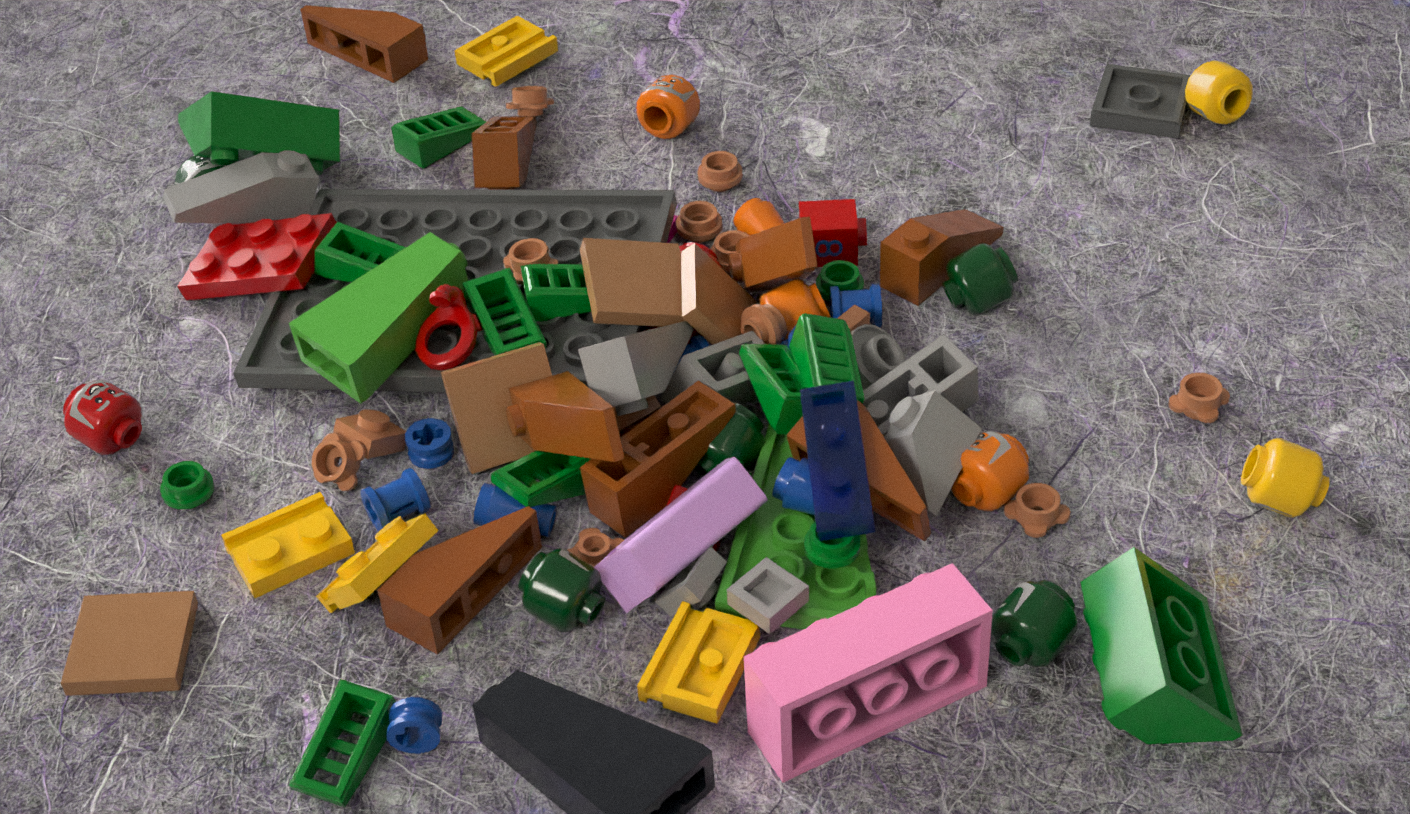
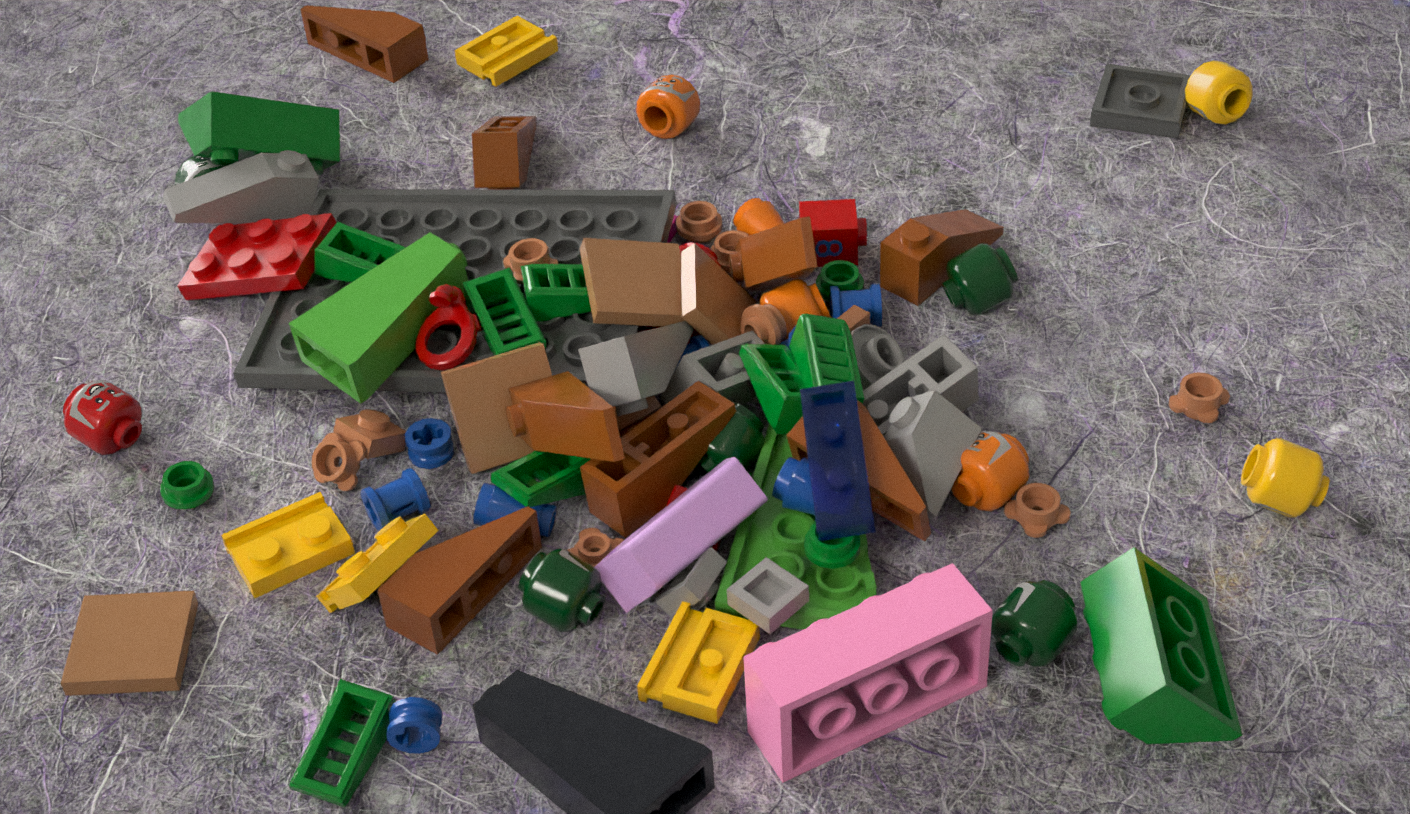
green slope [391,106,486,169] -> none
nougat plate [506,86,554,116] -> none
nougat plate [697,151,743,192] -> none

